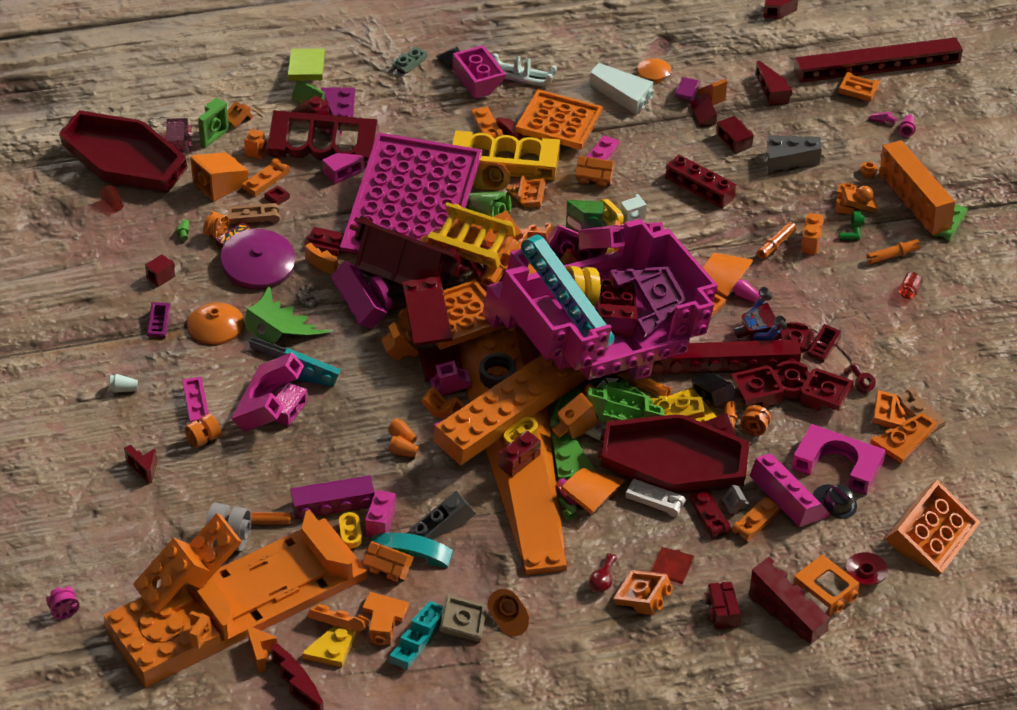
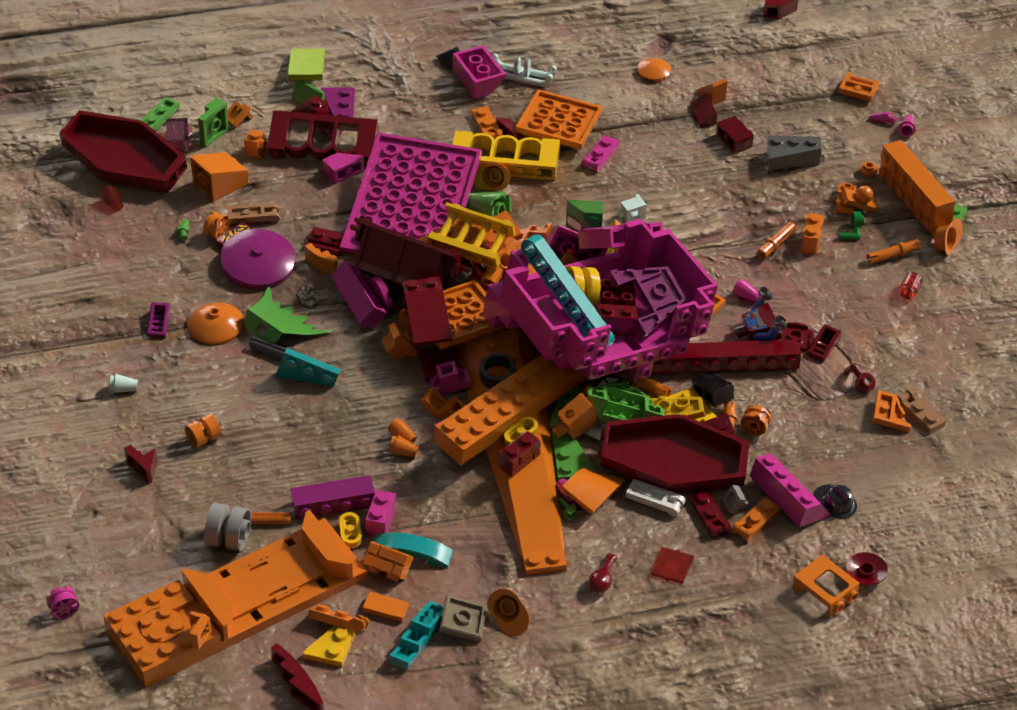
orange bracket [133,513,242,614] -> none
dark red brick [145,254,176,287] -> none
dark pink plate [182,376,209,423] -> none
dark pink arch [231,352,304,432] -> none
orange plate [242,158,290,197] -> none
orange slope [247,627,277,673] -> none
dark red tile [264,185,290,205] -> none
dark pink brick [275,382,308,426] -> none
orange brick [369,610,395,646] -> none
sand green slope [392,46,428,72] -> none
dark grey slope [409,490,476,539] -> none
orange slope [506,176,546,207] -> none
orange brick [575,156,615,187] -> none
light aqua slope [590,63,654,114] -> none
yellow plate [599,199,624,224] -> none
orange plate [613,570,672,615] -> none
dark red brick [665,154,737,209] -> none
magenta slope [675,77,701,100] -> none
orange slope [702,253,754,298] -> none
dark red brick [704,581,741,629] -> none
dark red plate [731,361,854,411] -> none
dark red wedge [749,557,830,644] -> none
dark red slope [755,61,792,106] -> none
dark pink arch [792,424,886,495] -> none
dark red brick [794,37,963,83] -> none
orange wing [870,413,938,464] -> none
orange slope [885,480,981,575] -> none
none -> bright green plate [141,97,180,131]
none -> orange piece [930,218,963,255]

